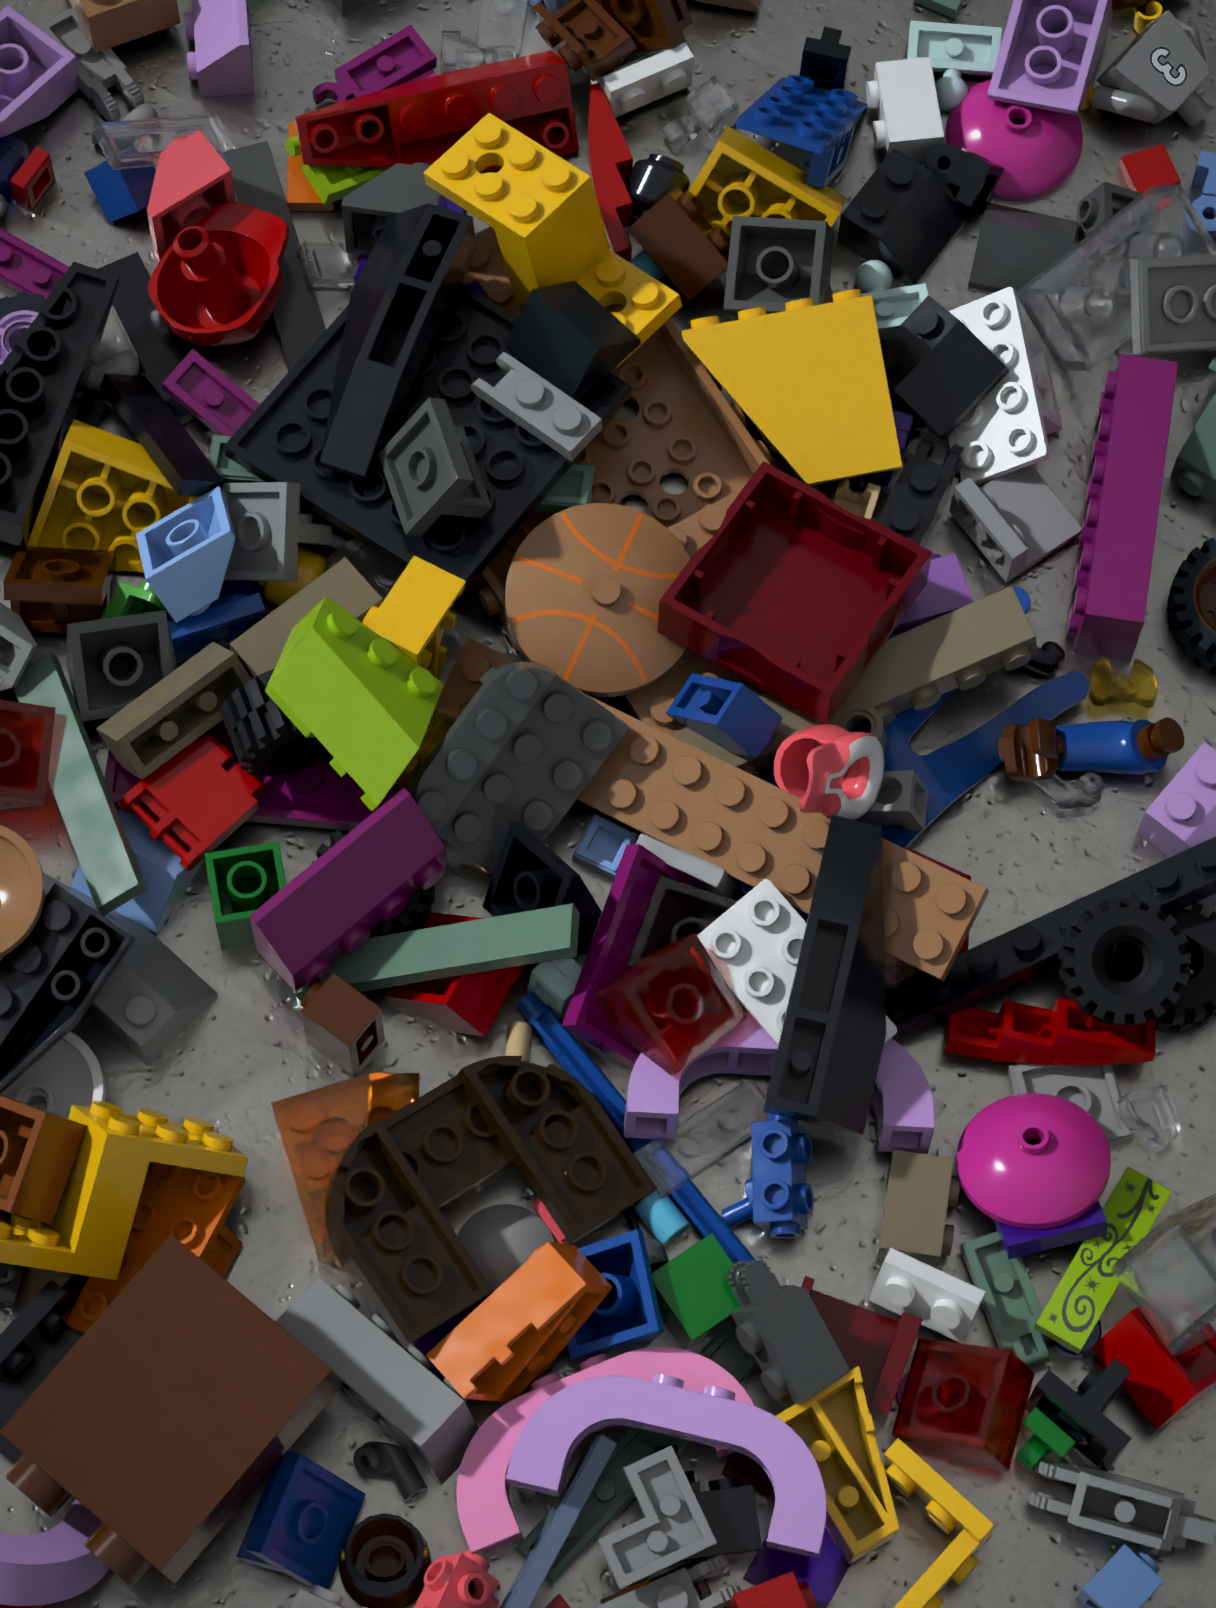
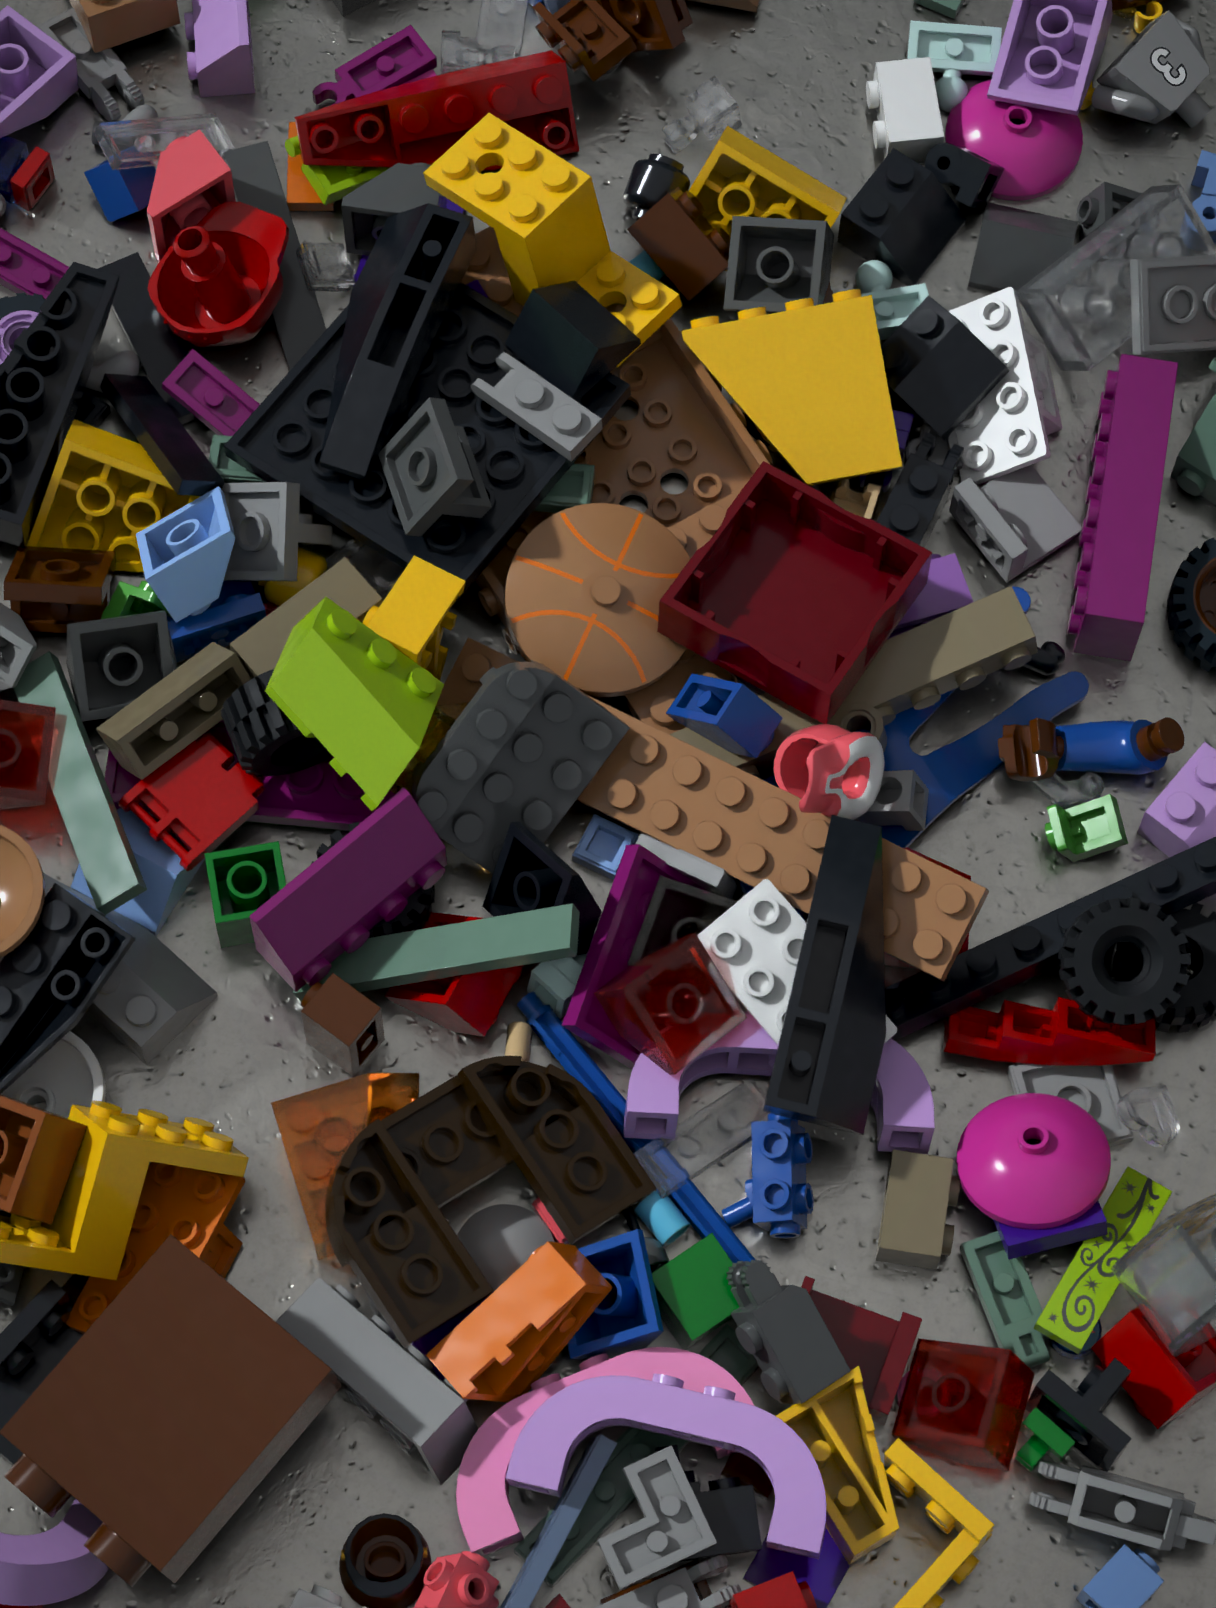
blue bracket [236,1451,366,1589] -> none
dark grey arm [353,1441,428,1501] -> none
red slope [587,82,633,262] -> none
white bracket [591,42,694,118] -> none
blue bracket [736,75,868,189] -> none
black tile [799,26,851,89] -> none
white bracket [868,1248,986,1344] -> none
clear yellow piece [1088,658,1158,708] -> none
red tile [1118,144,1181,200] -> none
none -> bright green bracket [1045,794,1128,862]

